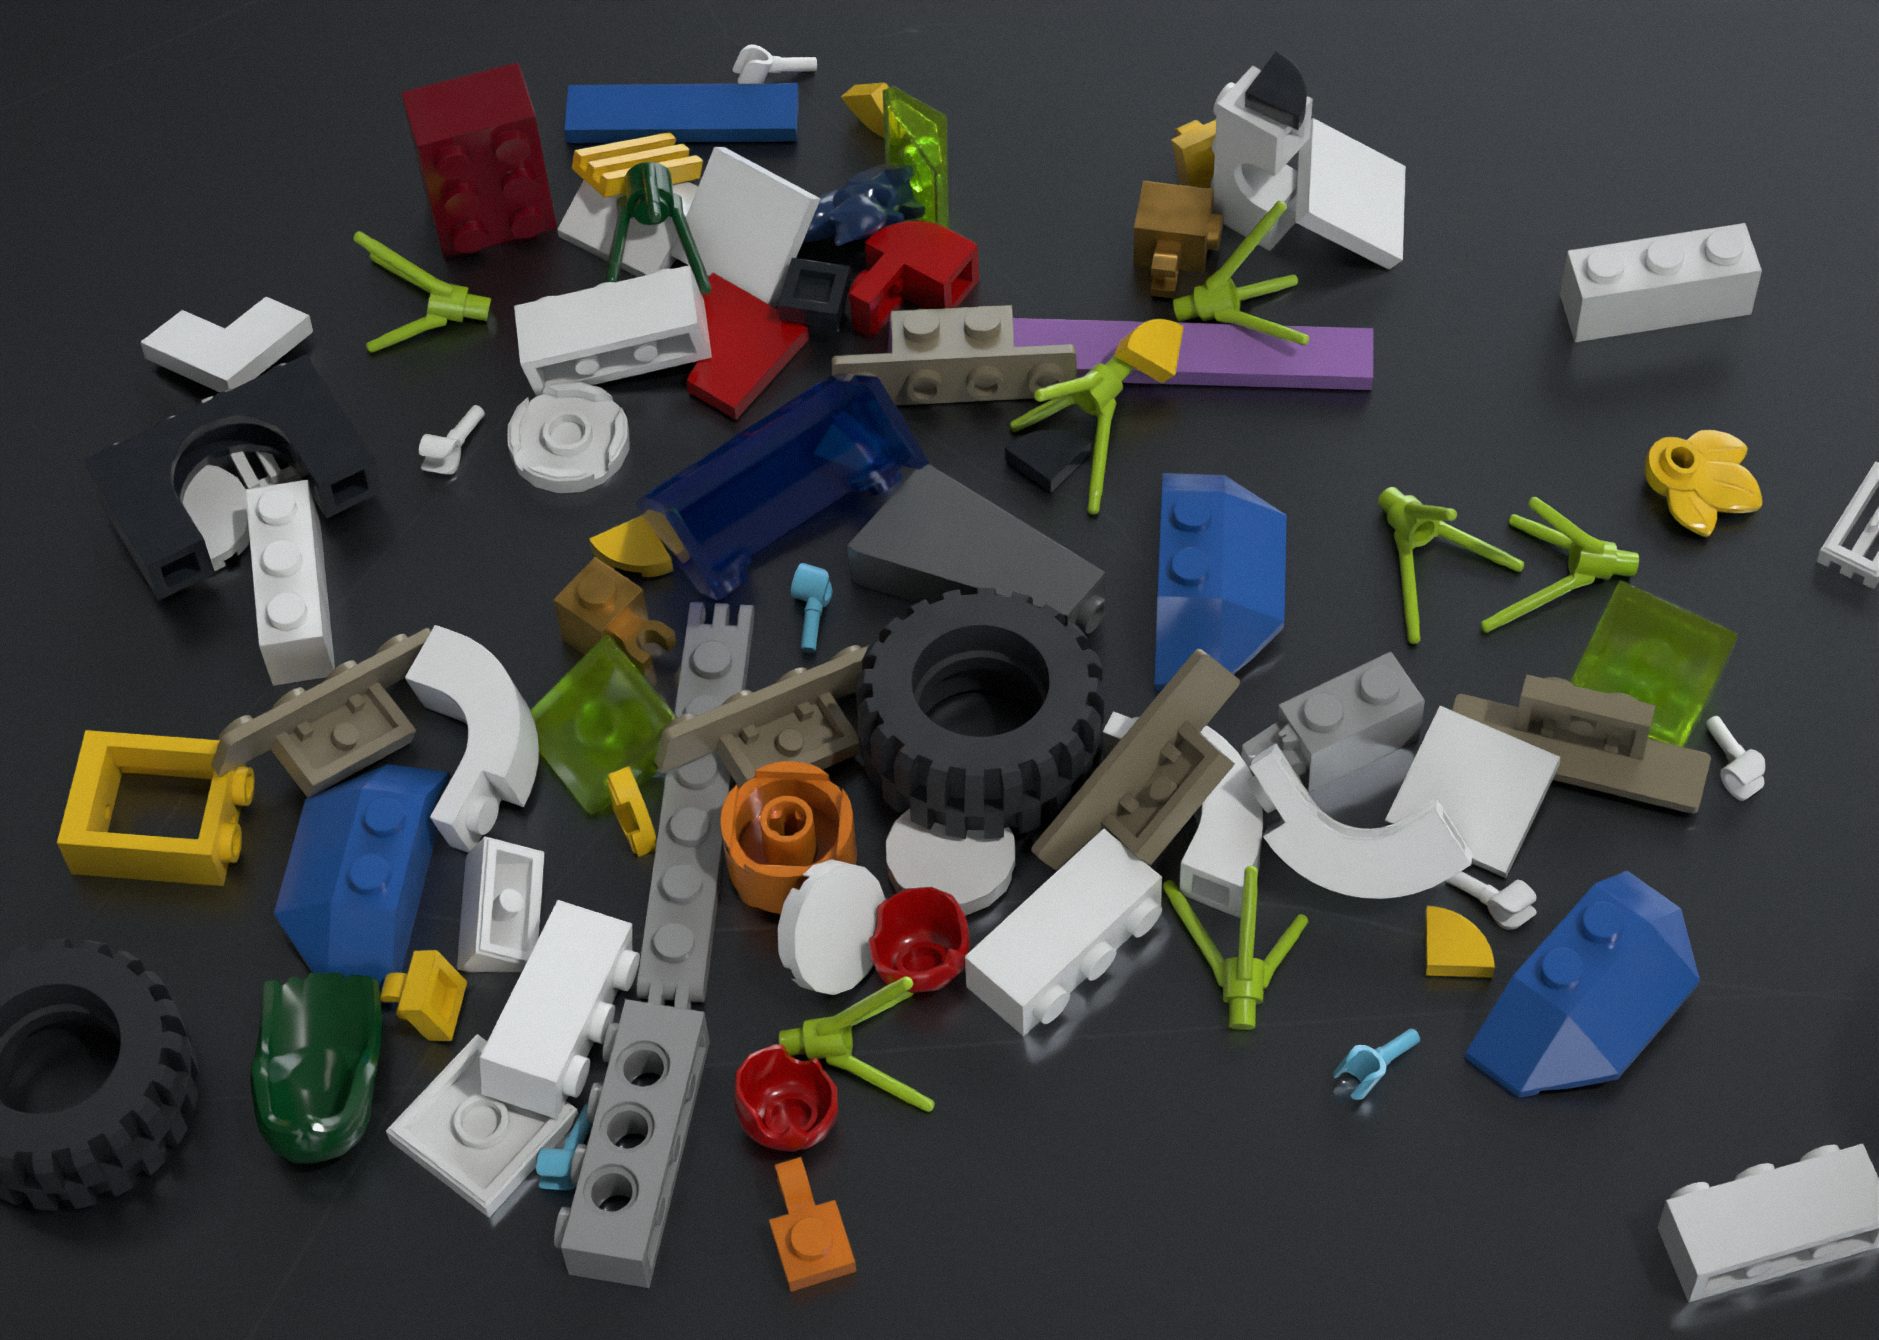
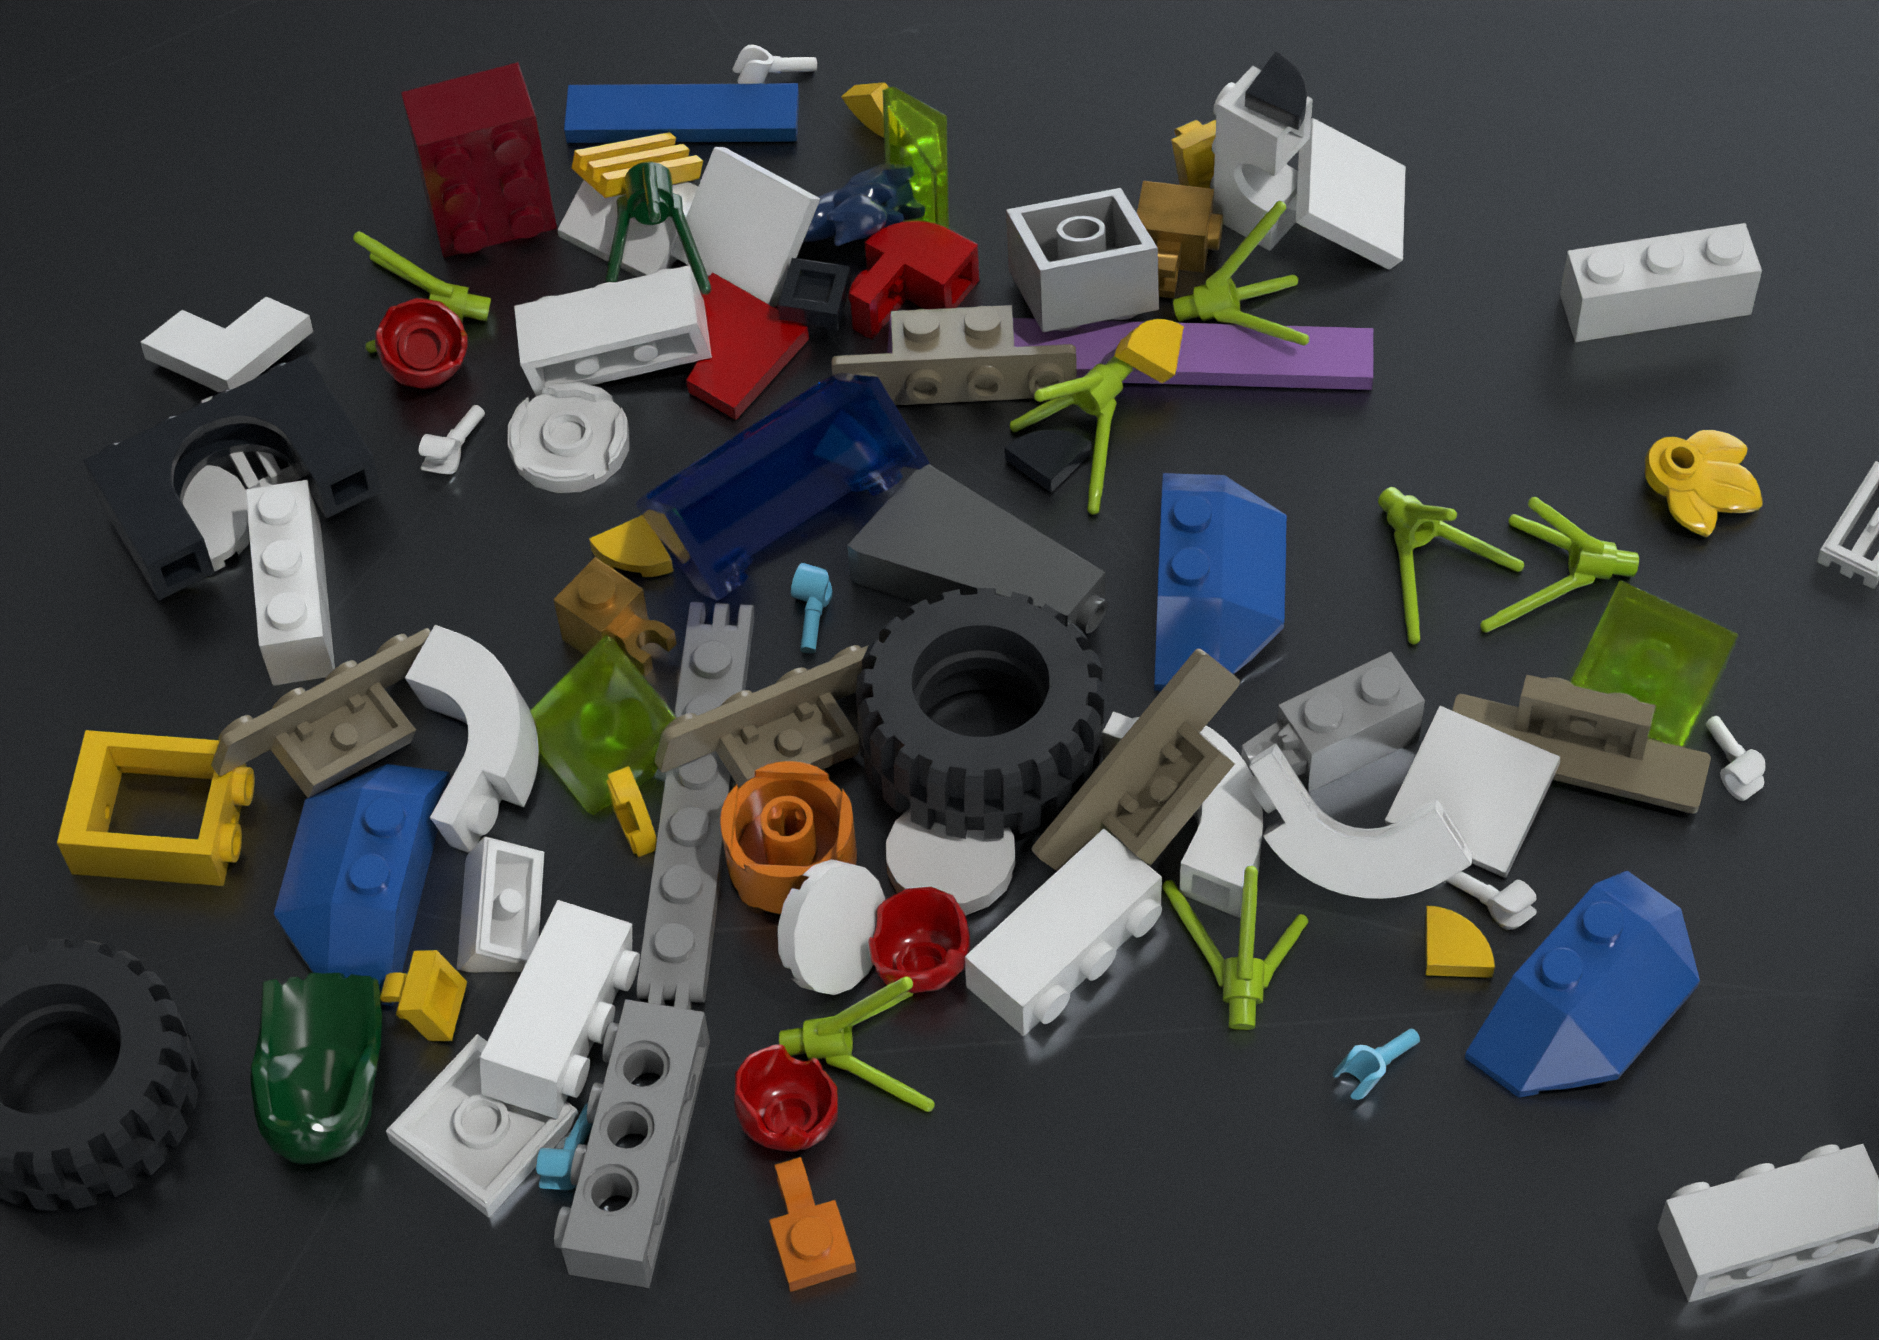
none -> red hair [375,298,468,389]
none -> light grey brick [1006,188,1159,332]

